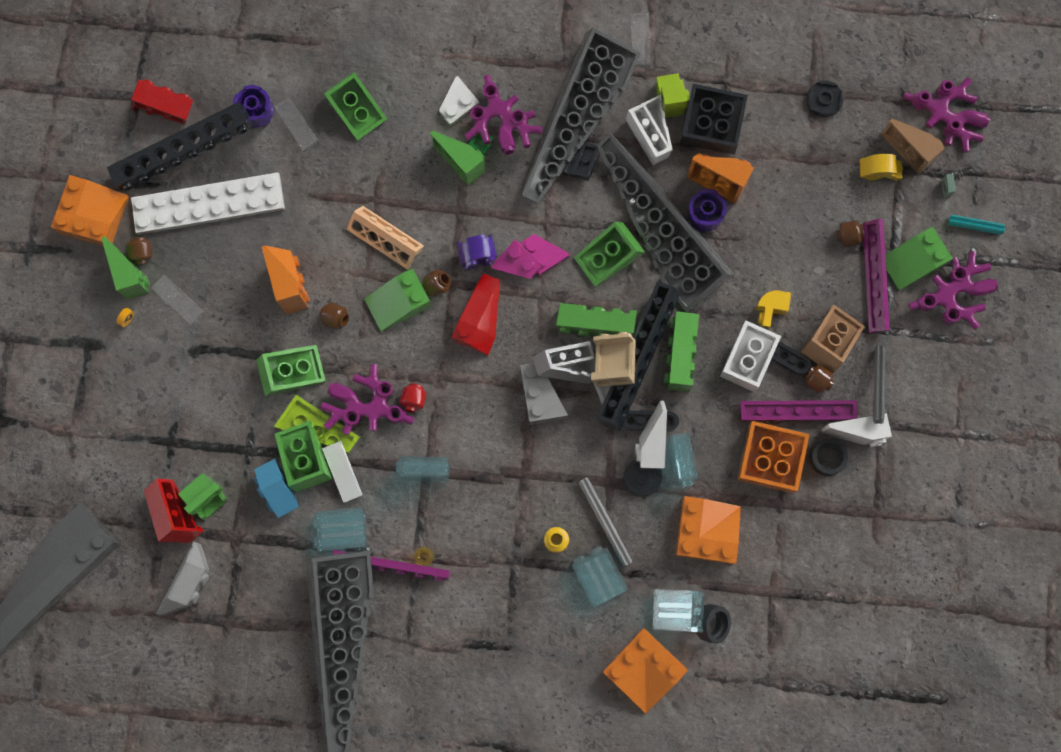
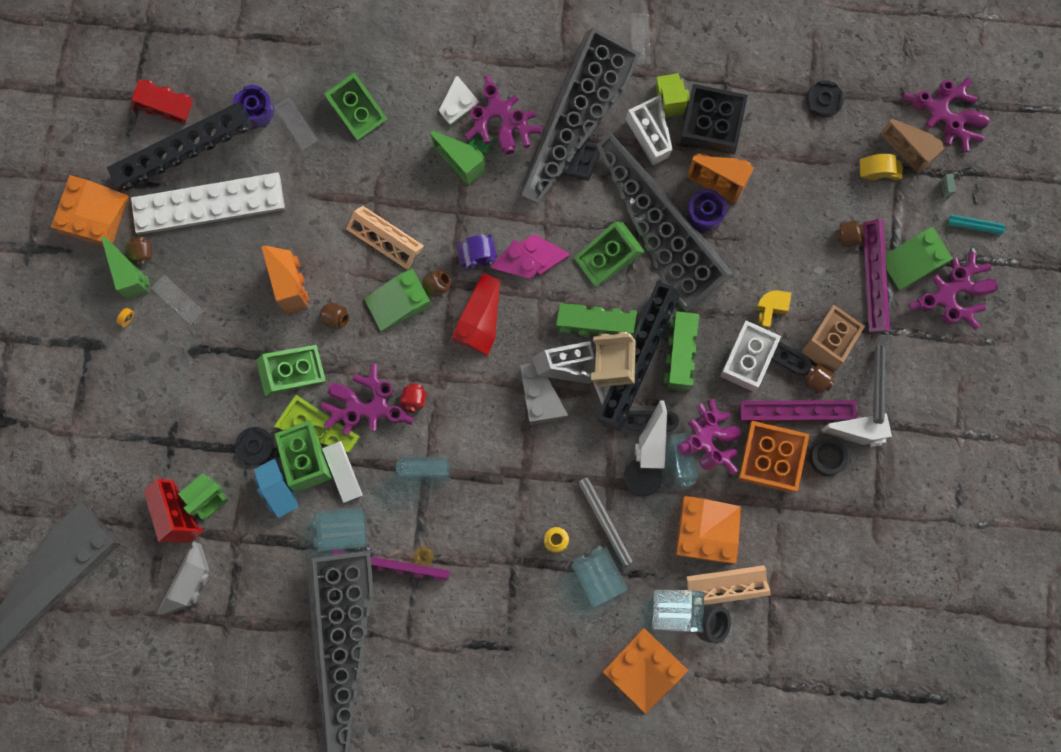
none -> black tile [235,427,274,465]
none -> magenta plant [677,399,741,475]
none -> light nougat fence [687,565,771,607]

